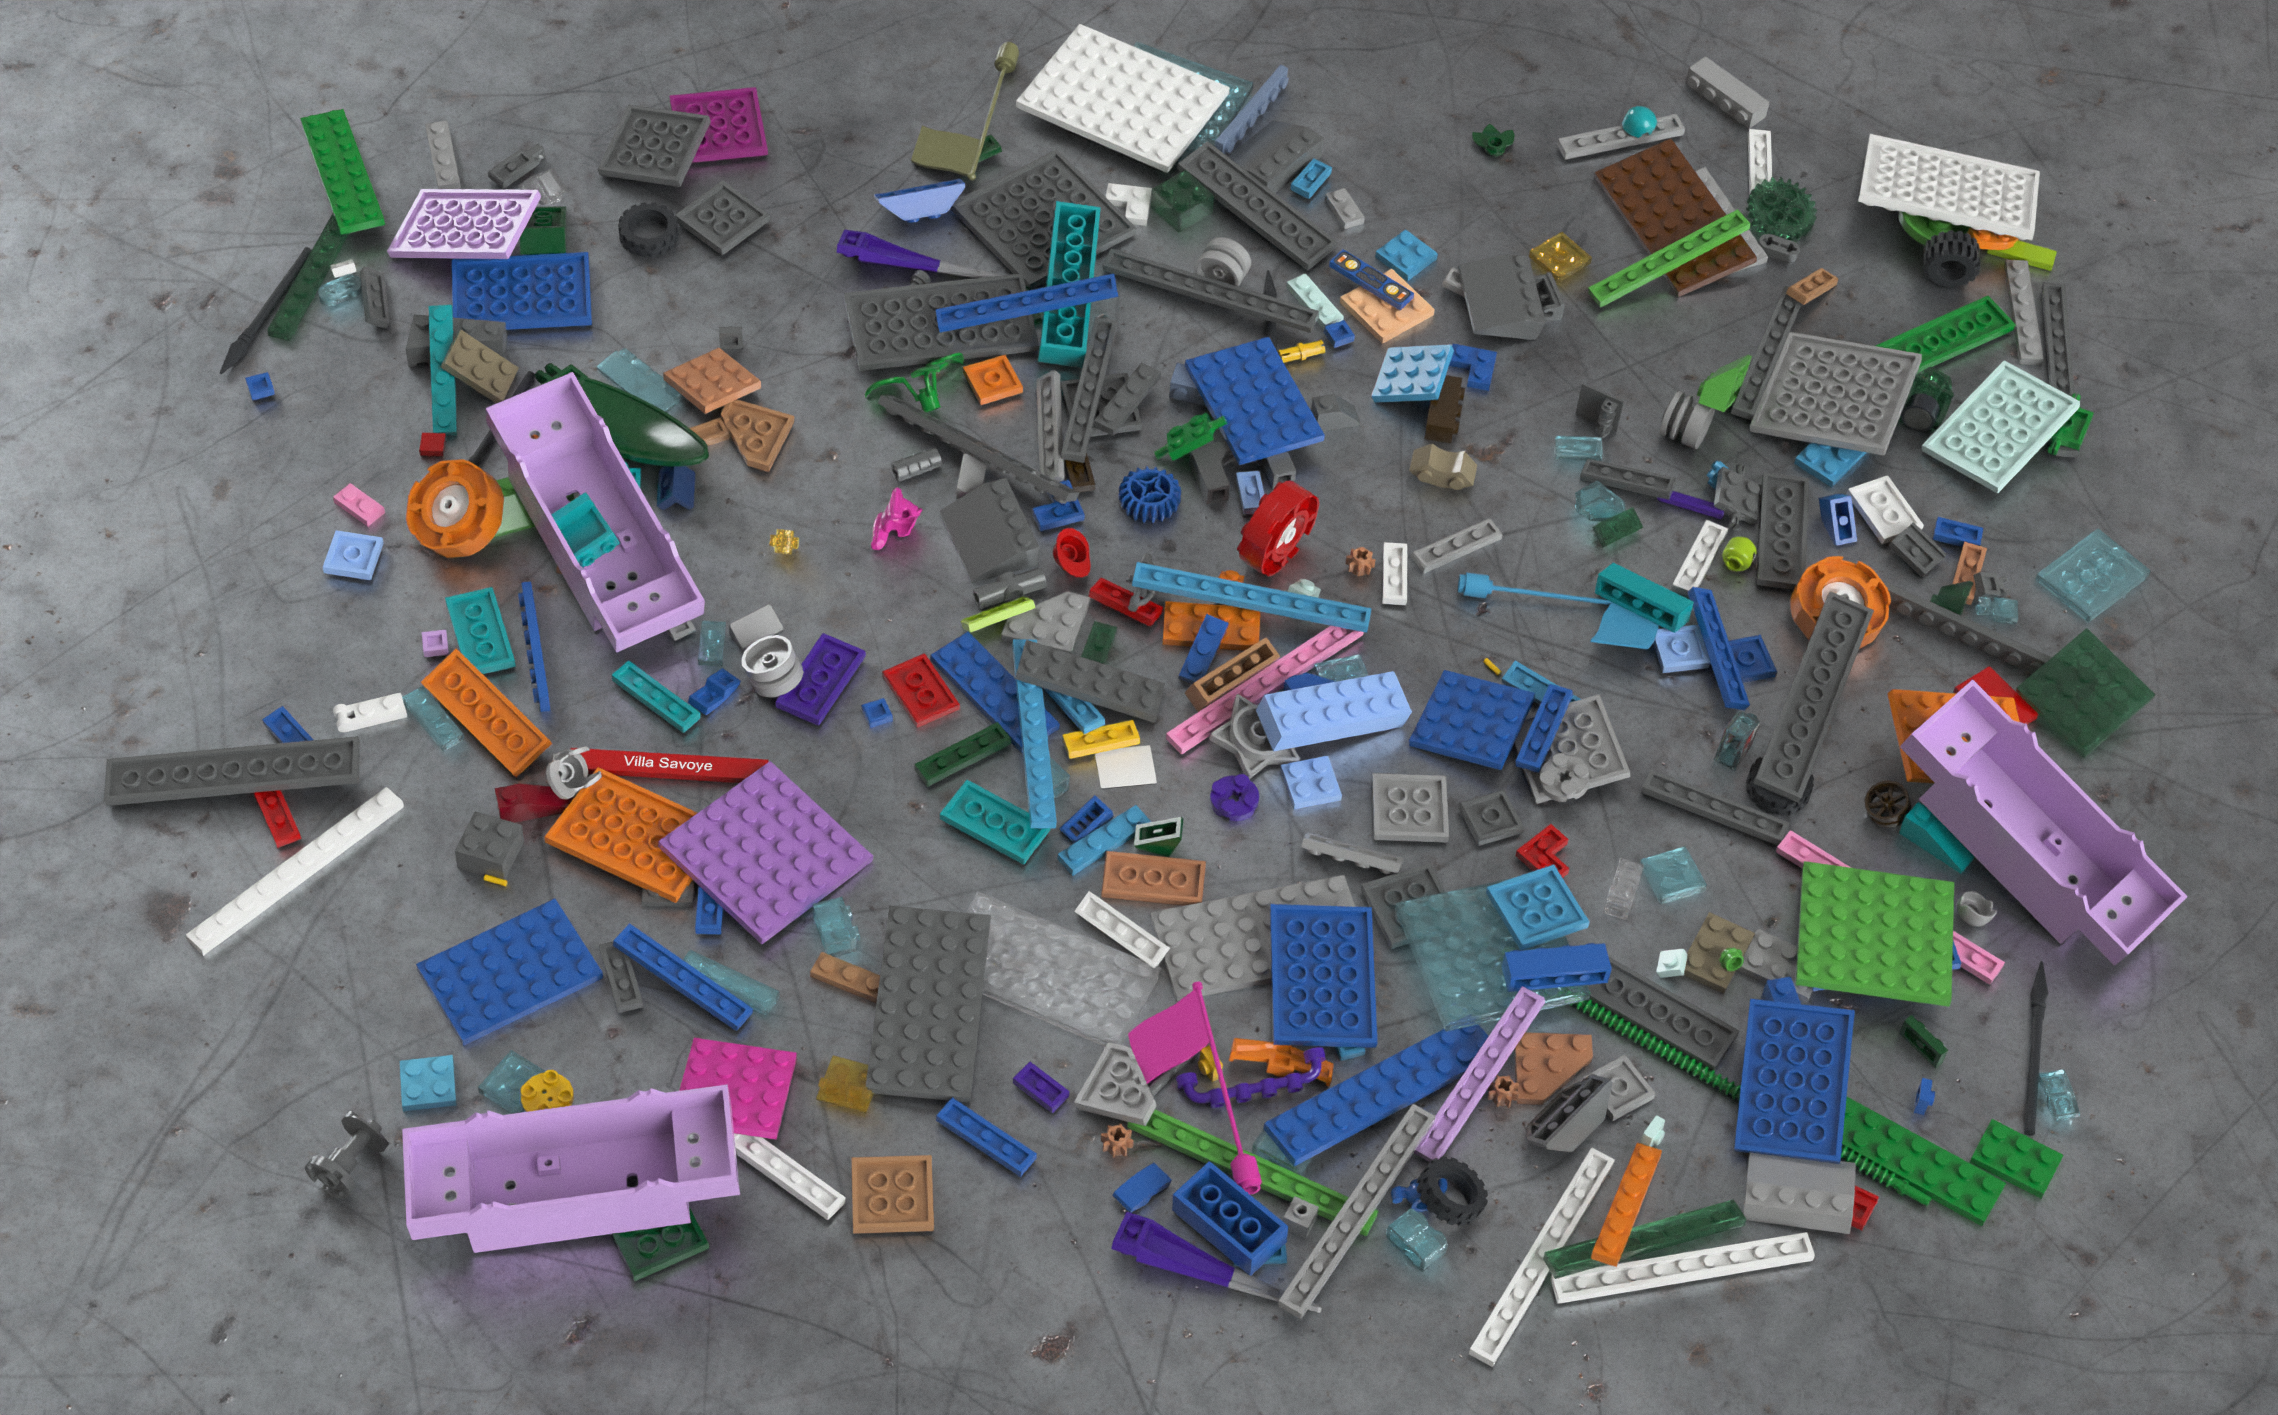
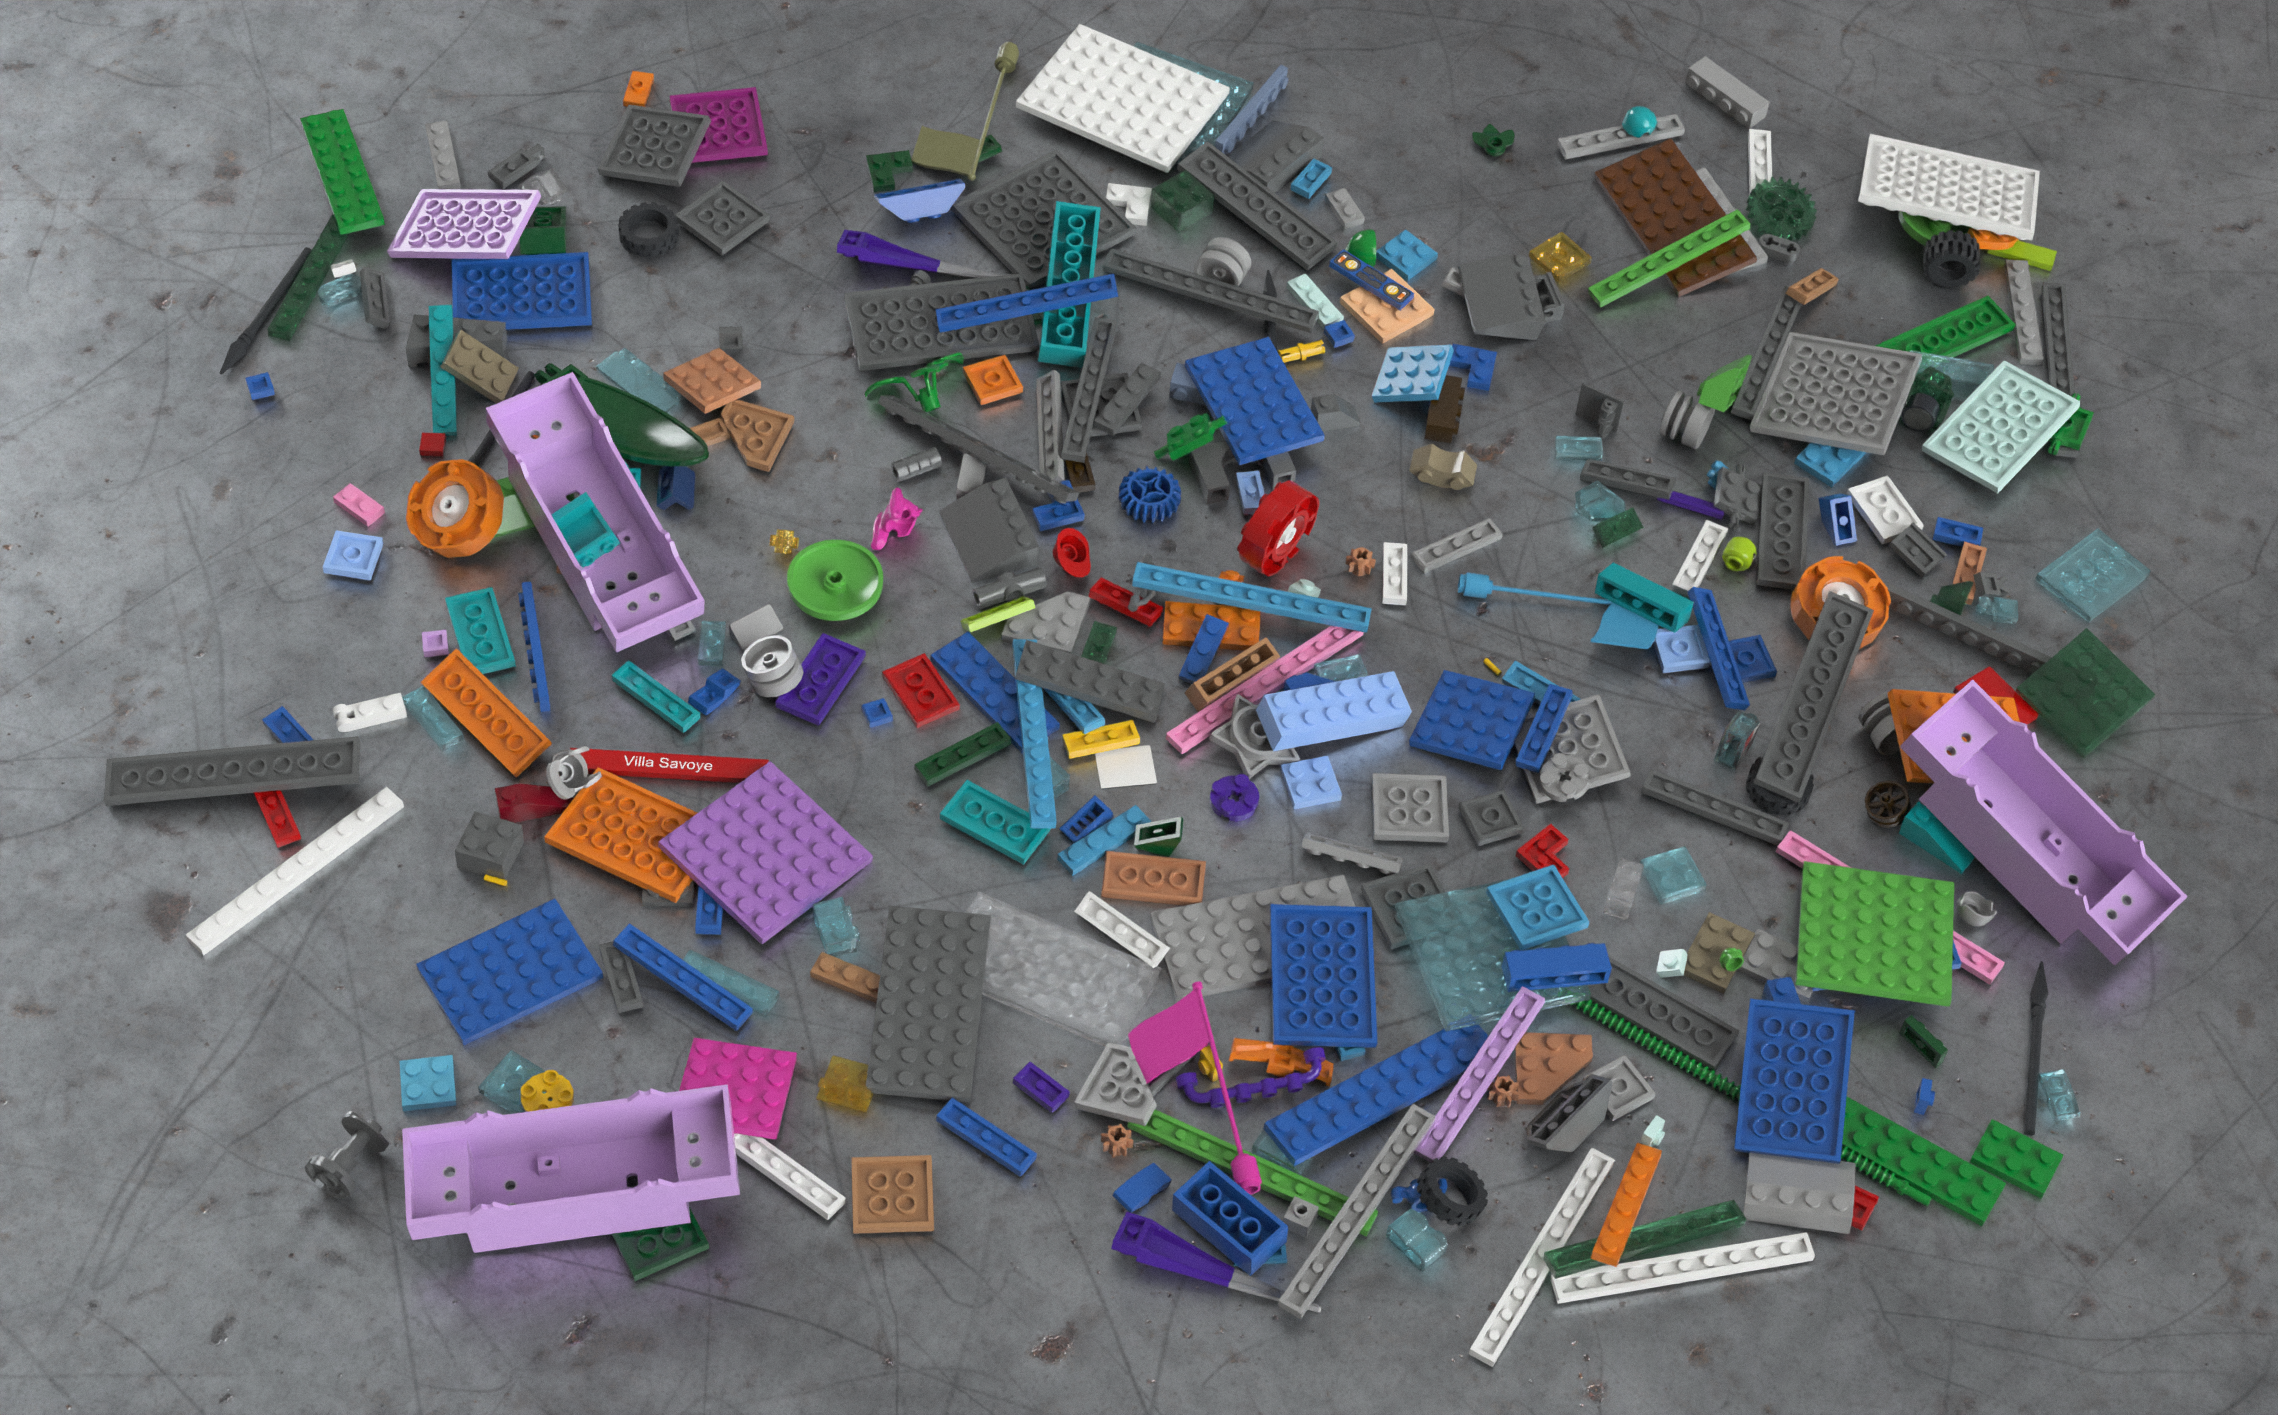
none -> orange plate [623,71,654,107]
none -> bright green dish [787,540,883,621]
none -> dark green plate [866,150,913,193]
none -> green helmet [1345,229,1376,267]
none -> light grey wheel [1858,692,1900,755]
none -> clear light blue plate [1909,350,1994,387]

